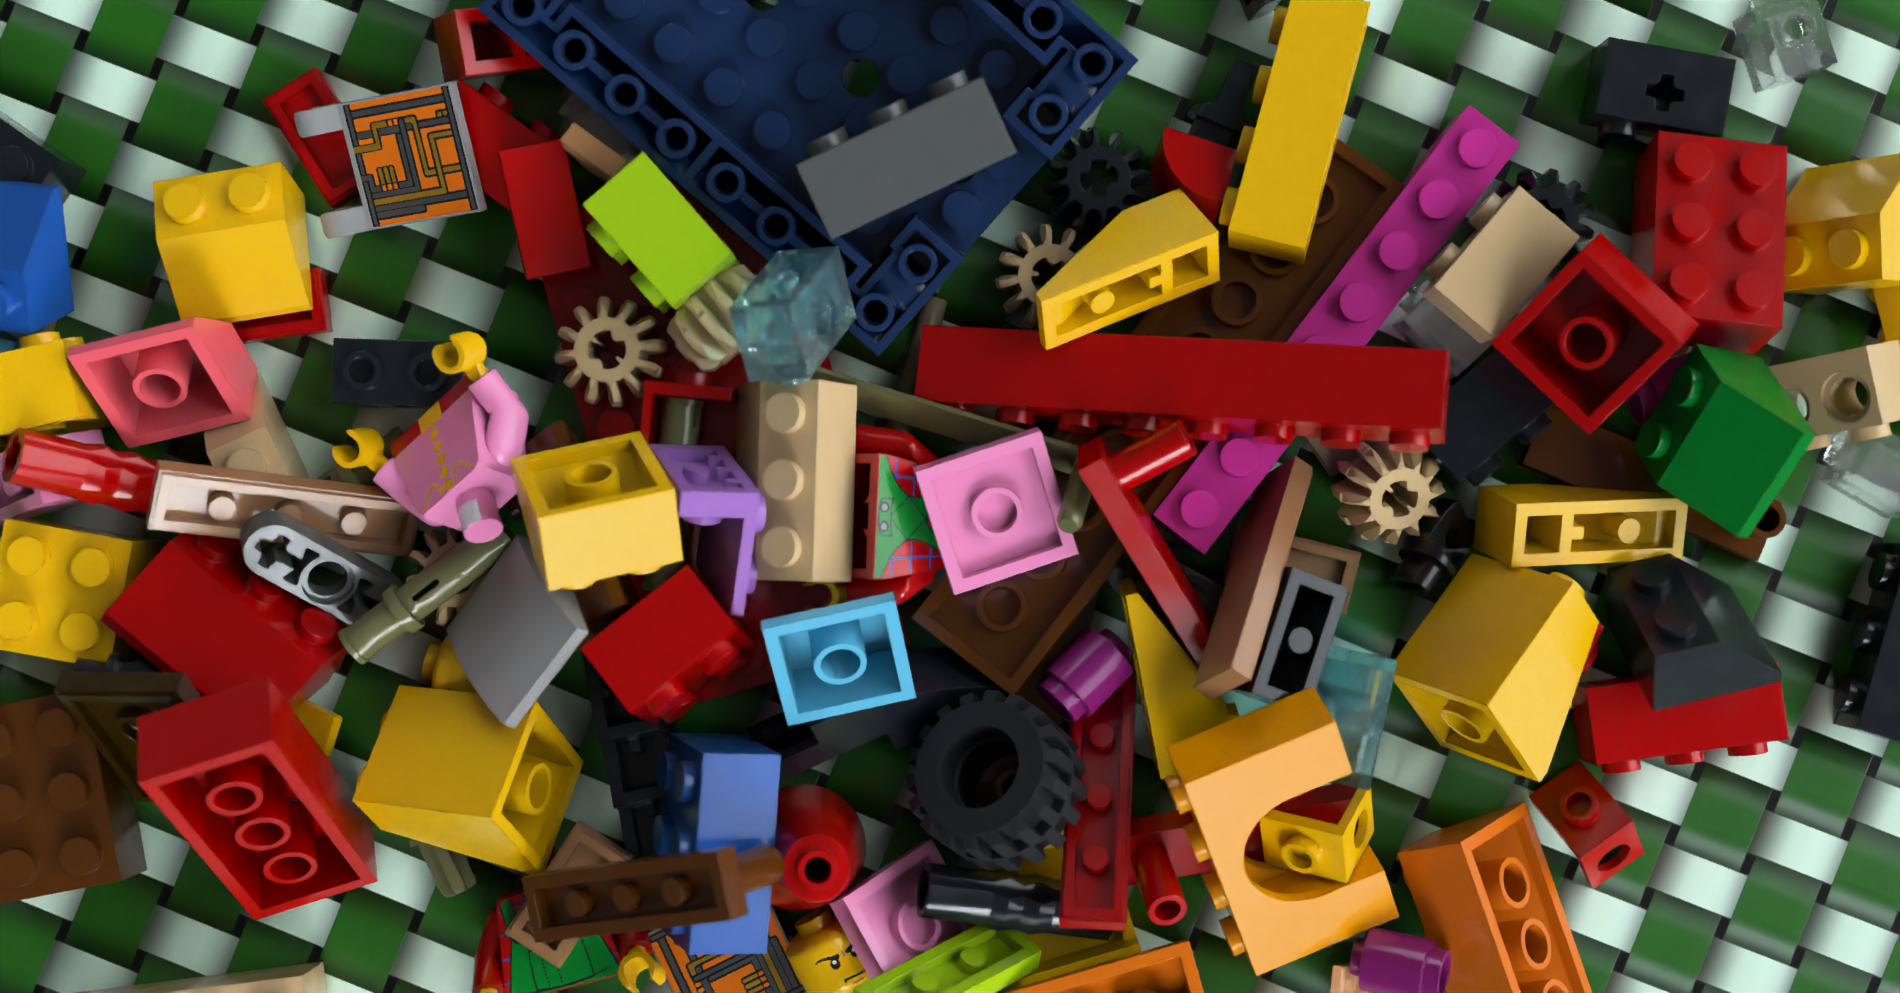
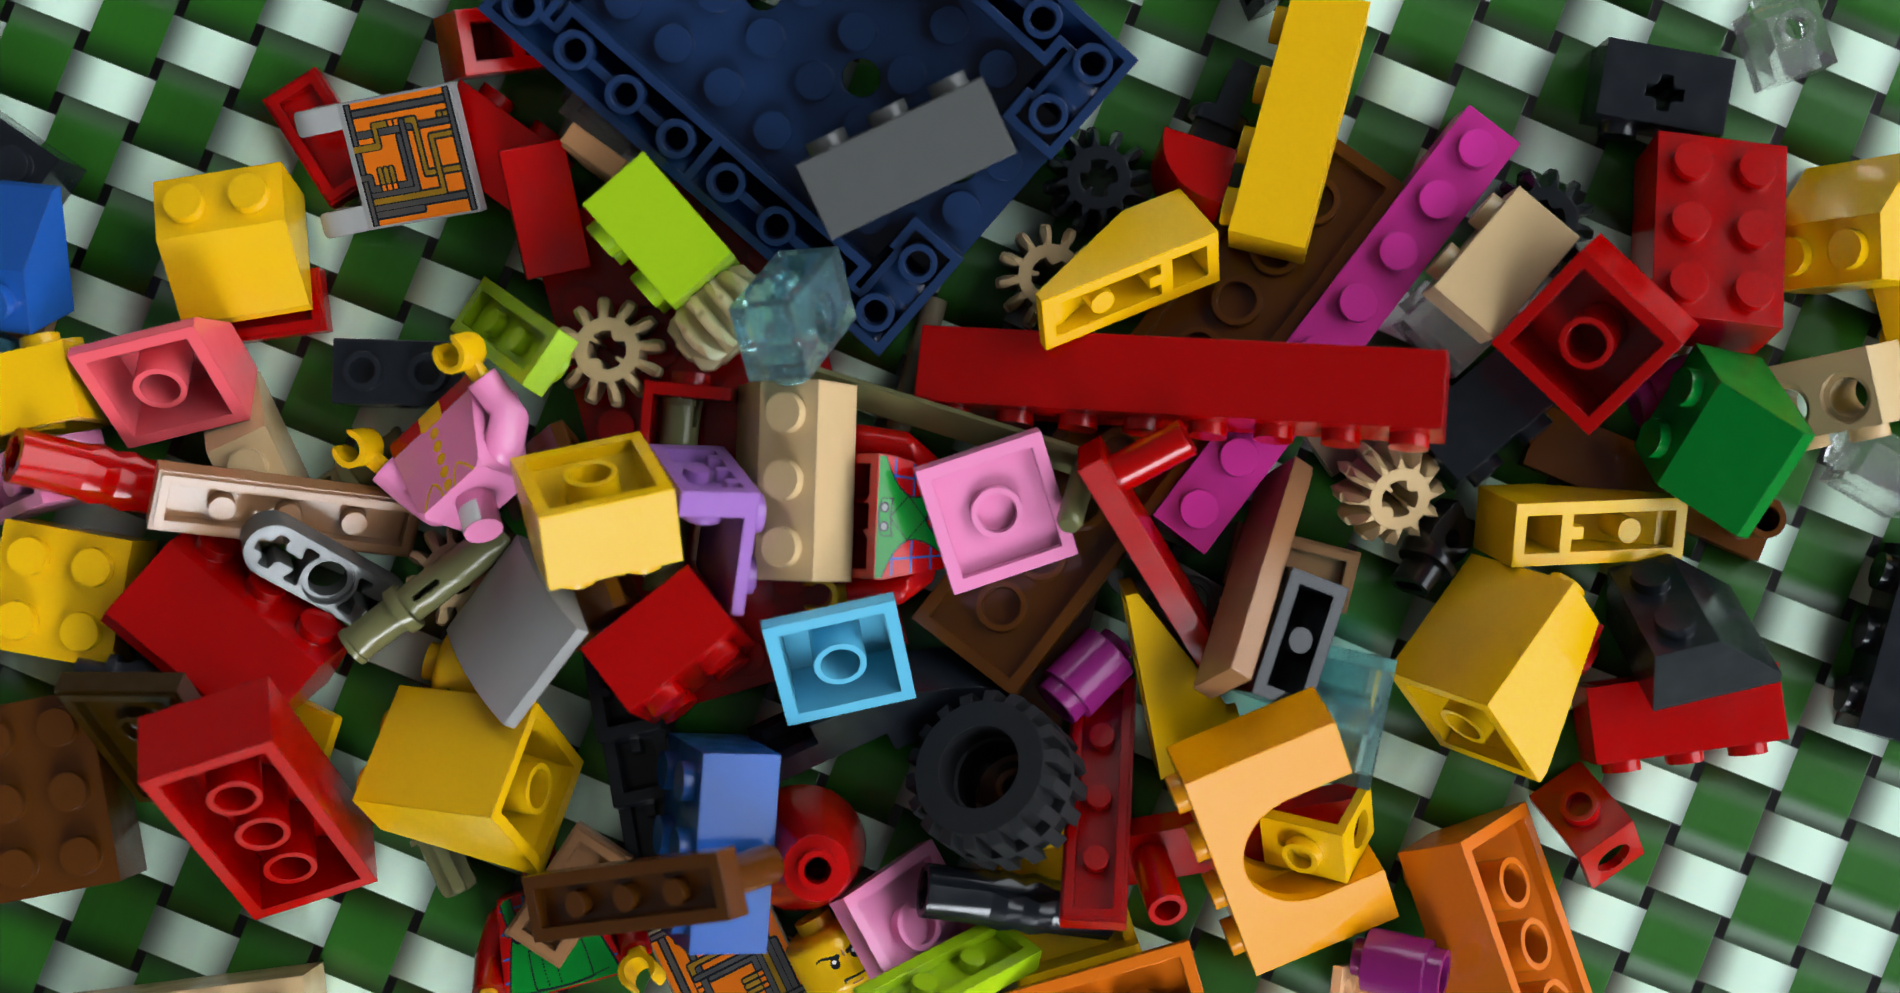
none -> lime plate [449,276,579,398]

